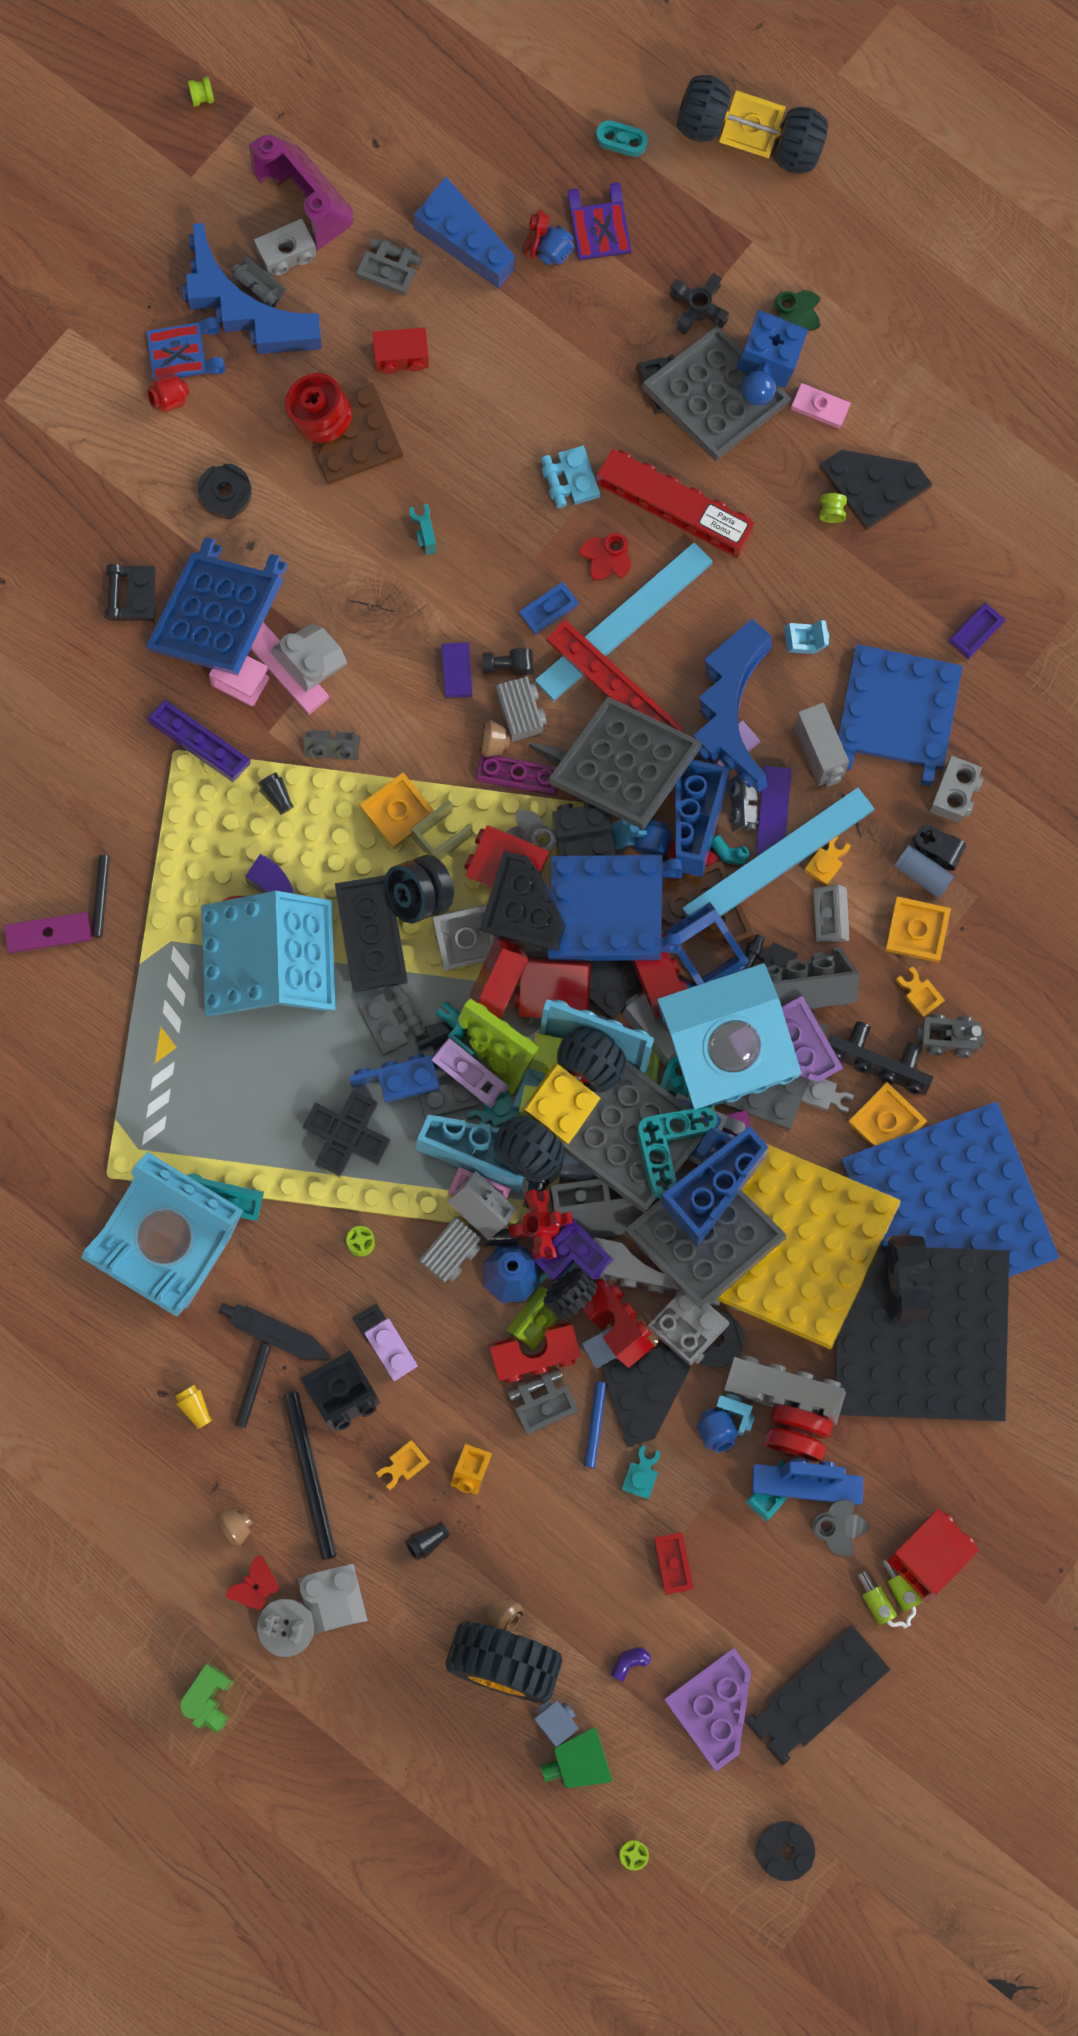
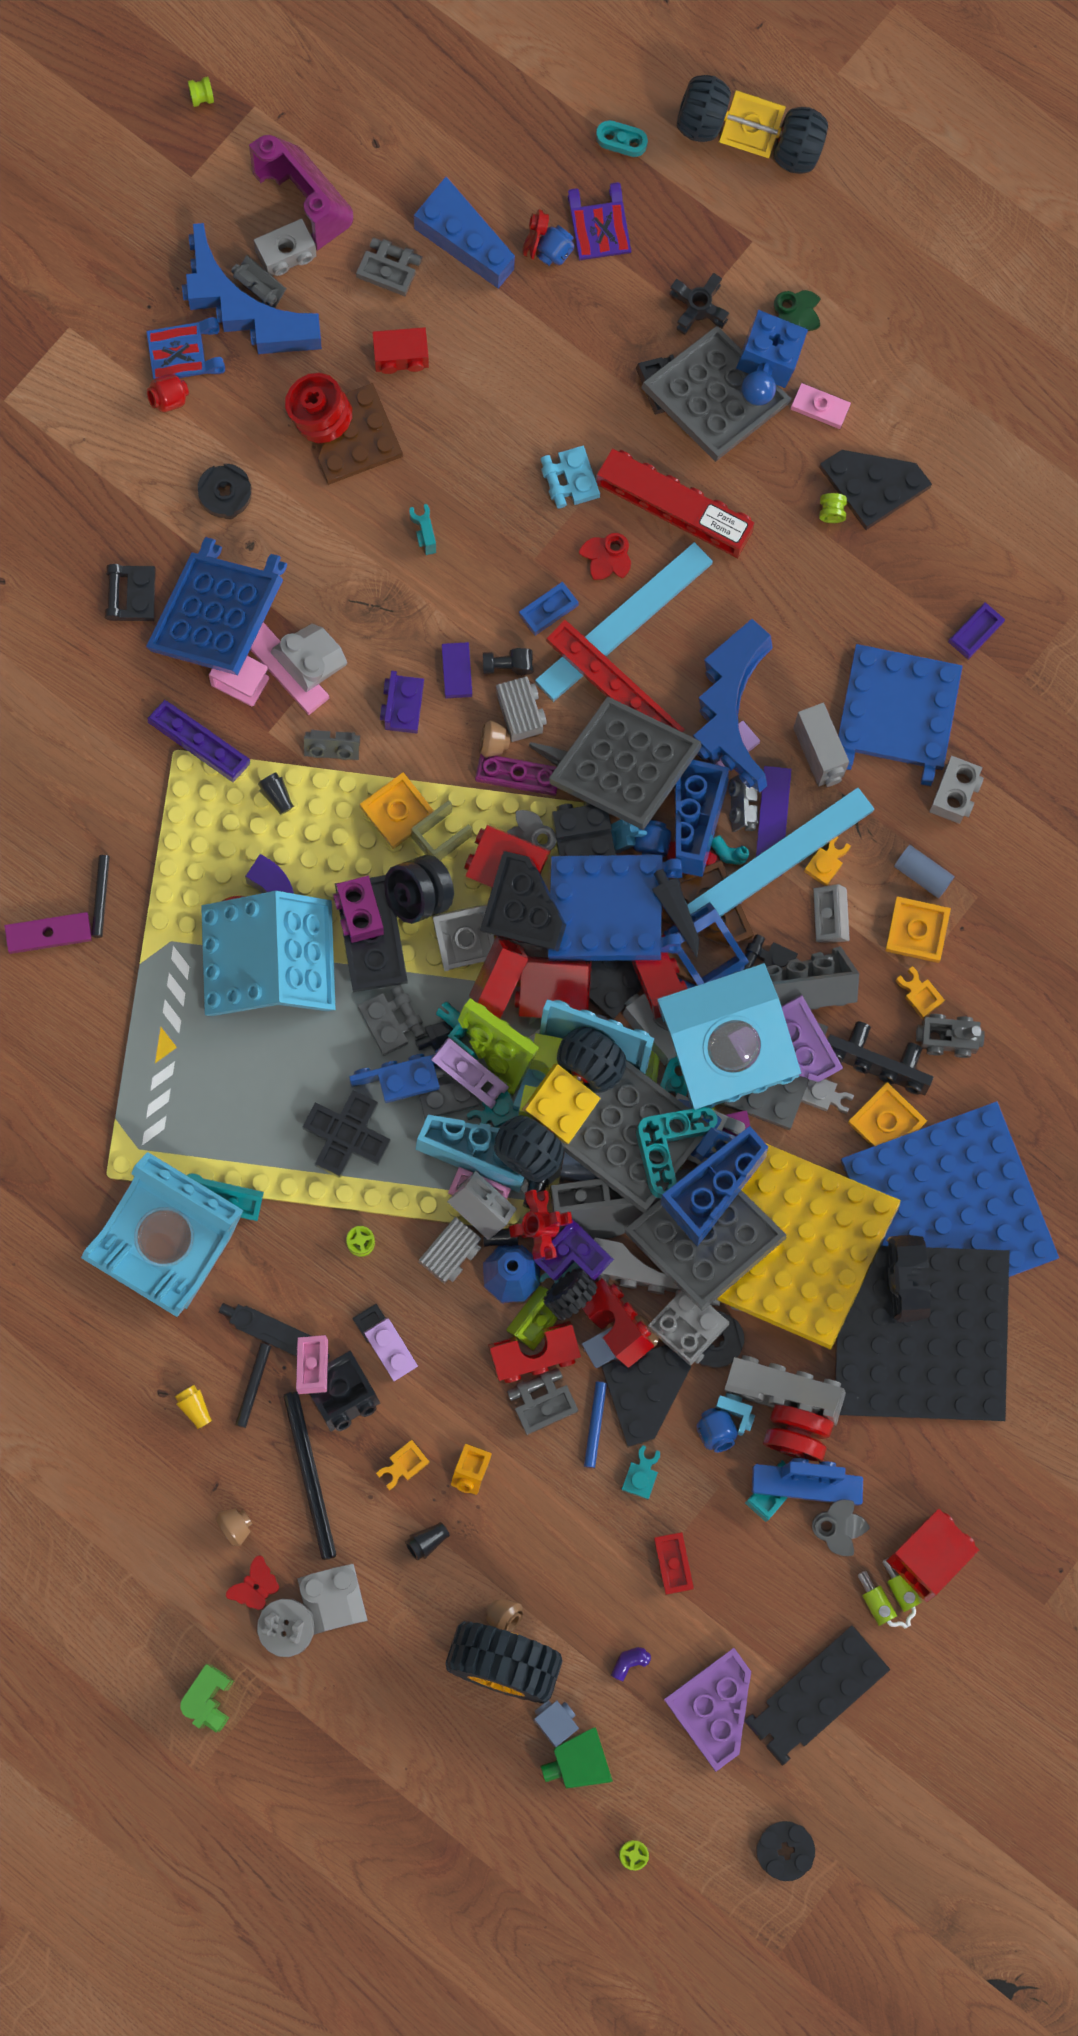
medium azure bracket [784,620,829,654] -> none
black piece [910,825,967,871] -> none
none -> bright pink plate [296,1335,328,1394]
none -> magenta brick [333,875,384,943]
none -> dark purple bracket [380,670,424,734]
none -> black bar [652,869,700,958]

